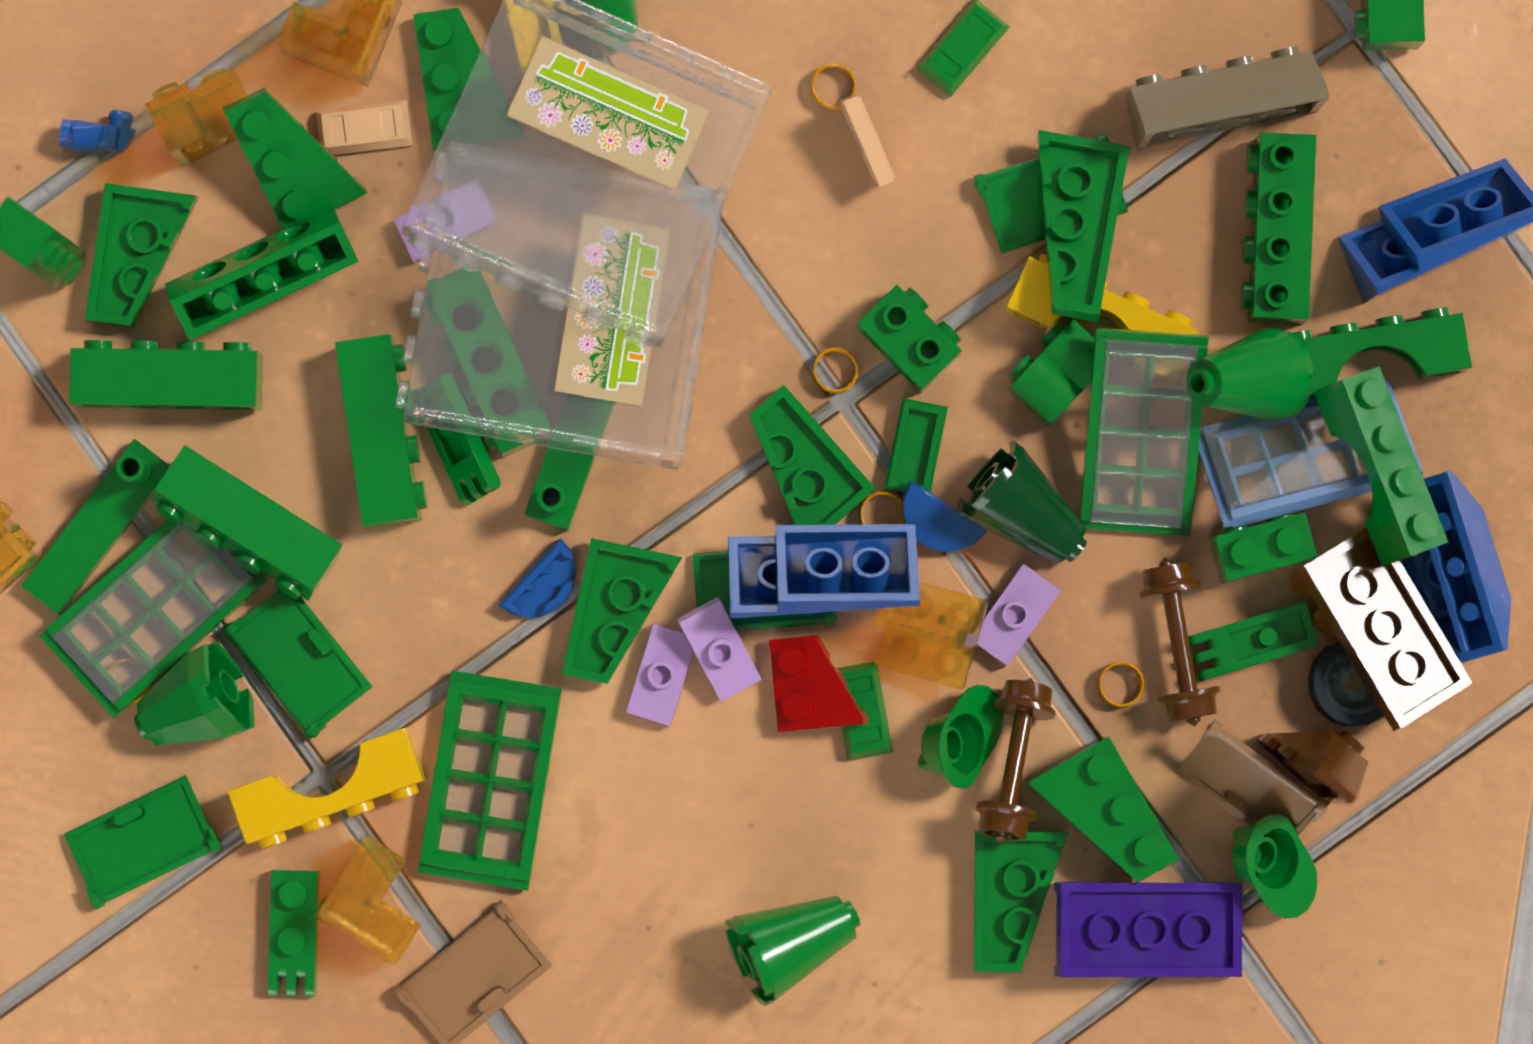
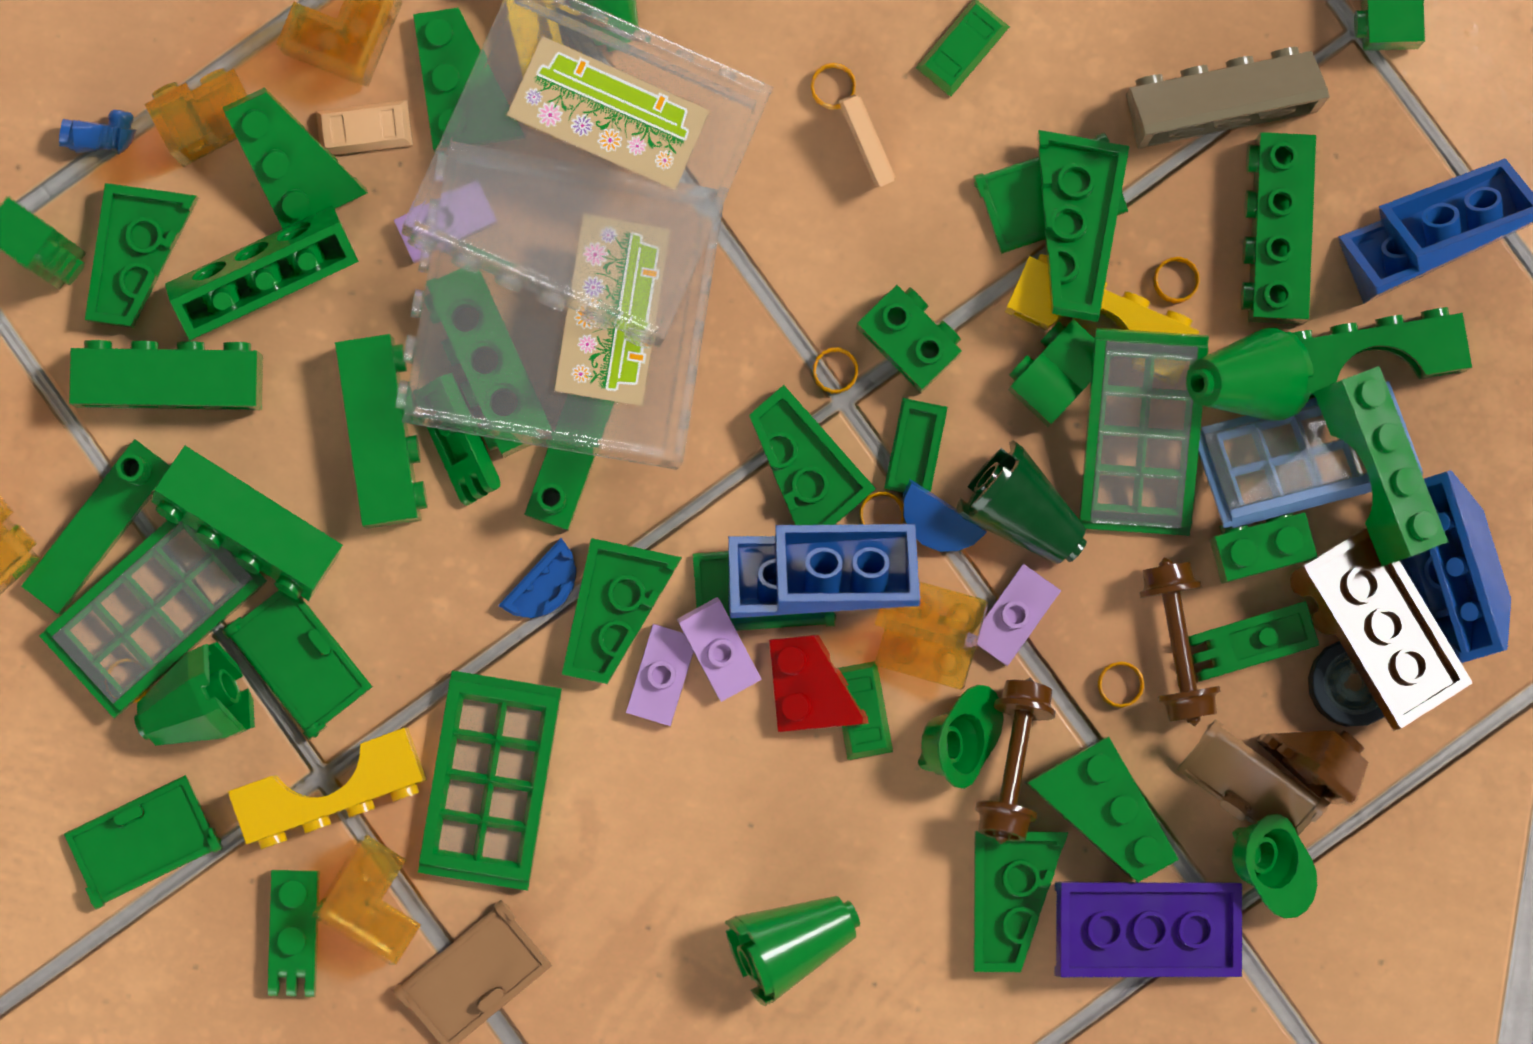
none -> light orange axle [1153,256,1200,303]

